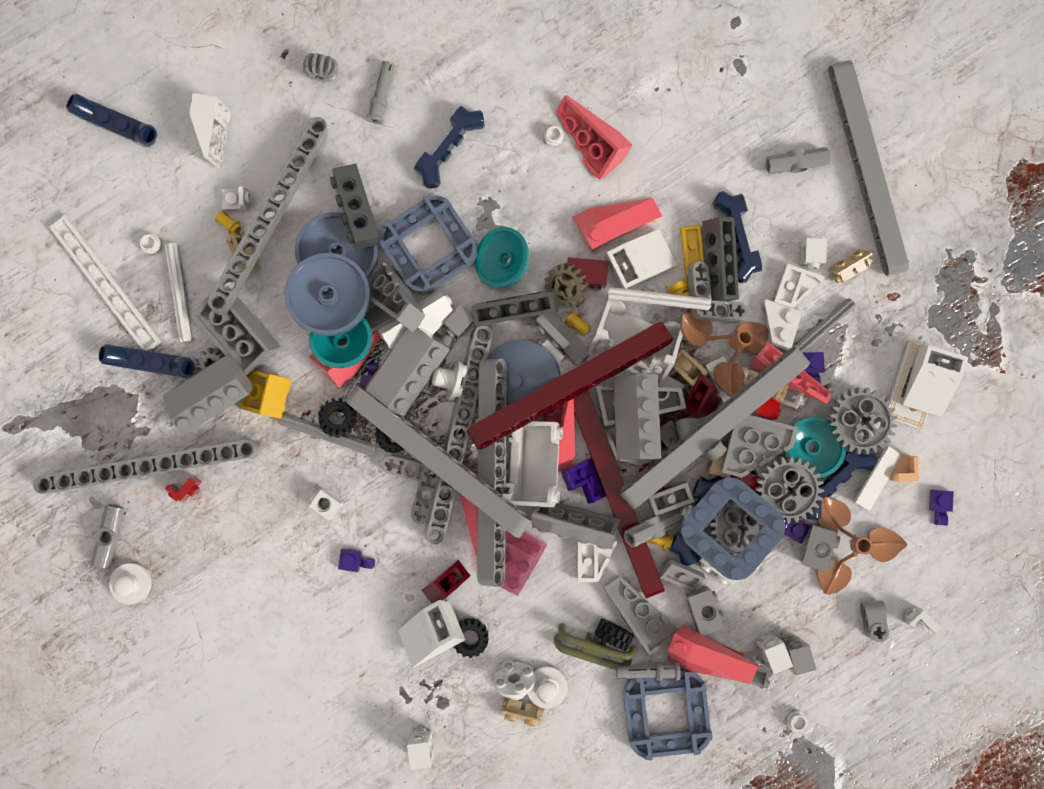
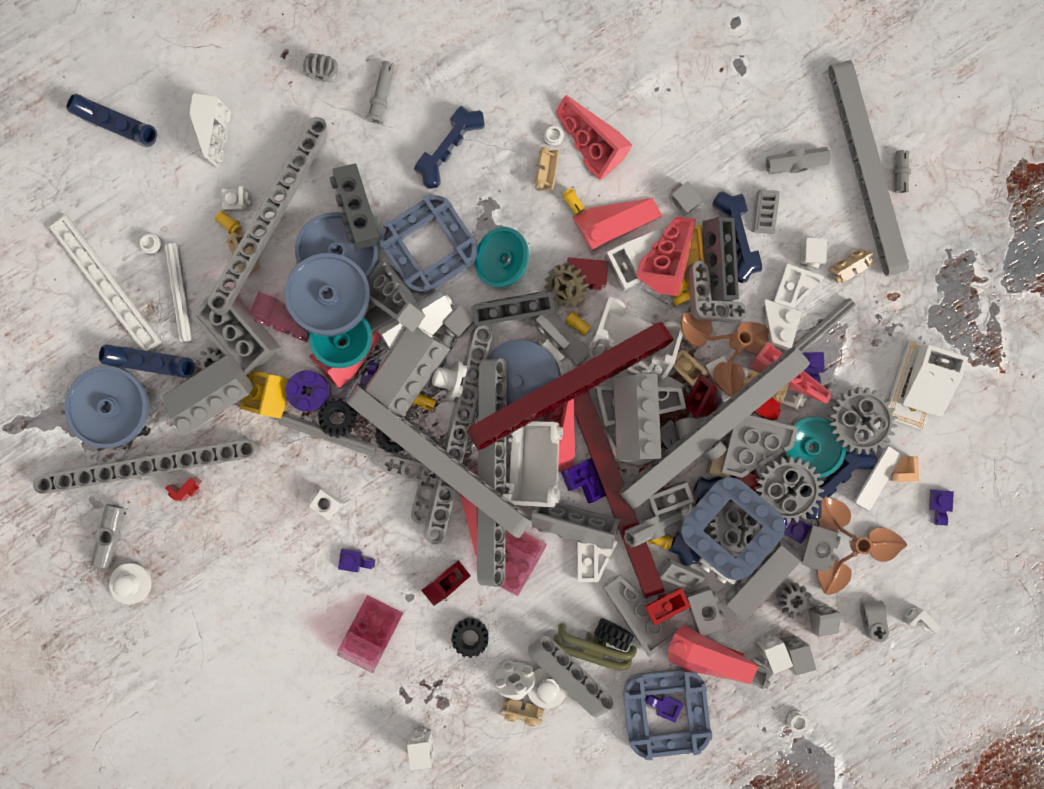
white slope [398,600,465,668] -> none
white axle [608,287,711,310] -> none
light grey pin [616,661,681,681] -> none
none -> sand blue dish [64,366,149,448]
none -> clear pink slope [249,291,310,343]
none -> dark purple brick [285,370,331,412]
none -> clear pink slope [337,595,403,673]
none -> yellow pin [413,394,437,412]
none -> light grey beam [528,635,614,717]
none -> tan hinge [534,147,559,191]
none -> yellow pin [562,188,585,215]
none -> coral wedge [637,217,696,296]
none -> red slope [644,588,691,626]
none -> dark purple plate [645,694,683,723]
none -> light grey brick [669,181,703,216]
none -> light grey wedge [725,537,801,621]
none -> light grey slope [754,189,780,234]
none -> light grey gear [776,583,812,618]
none -> light grey slope [809,603,841,637]
none -> light grey pin [894,150,911,193]

